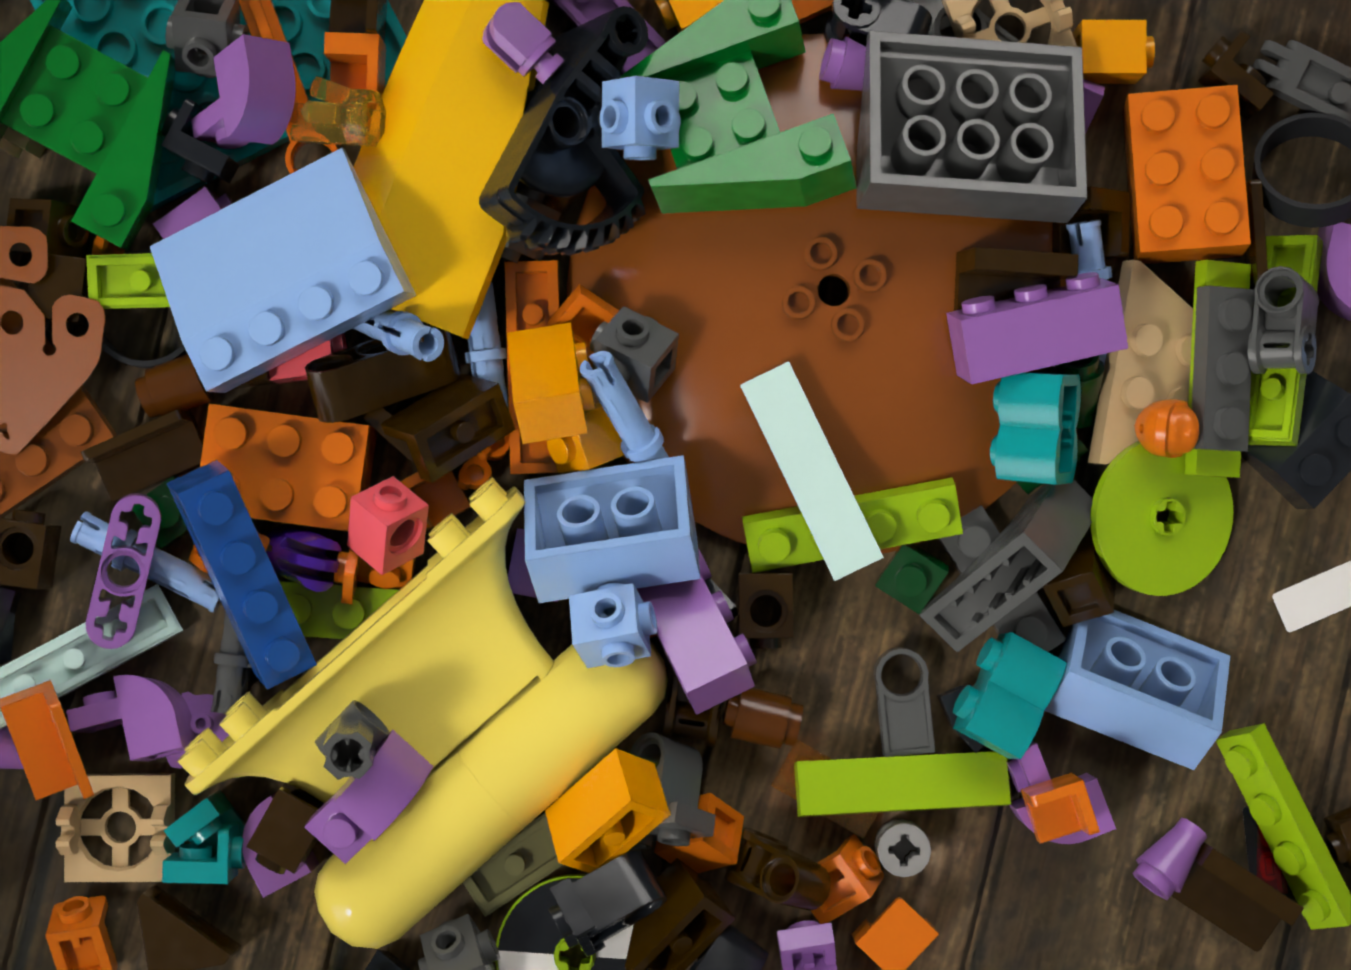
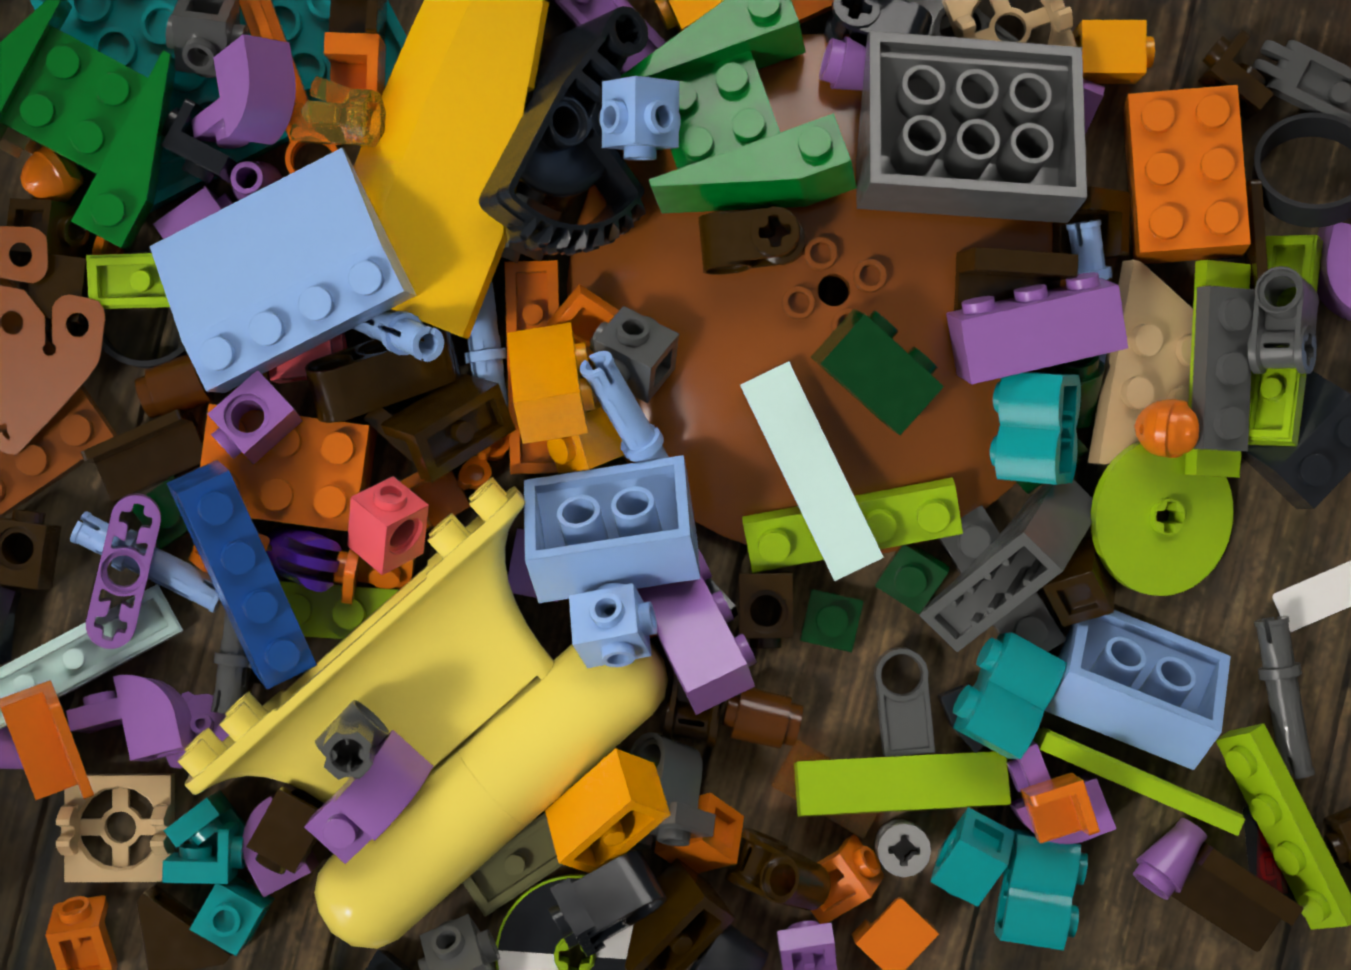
medium lavender arm [482,2,565,85] -> none
none -> orange piece [20,146,85,203]
none -> teal brick [189,876,275,956]
none -> medium lavender brick [208,370,302,465]
none -> medium lavender cone [230,161,283,202]
none -> dark brown piece [698,207,806,275]
none -> dark green plate [799,589,864,653]
none -> dark green brick [810,309,944,435]
none -> teal brick [930,807,1015,907]
none -> teal brick [994,828,1088,951]
none -> lime tile [1033,727,1245,836]
none -> dark grey pin [1254,616,1315,779]

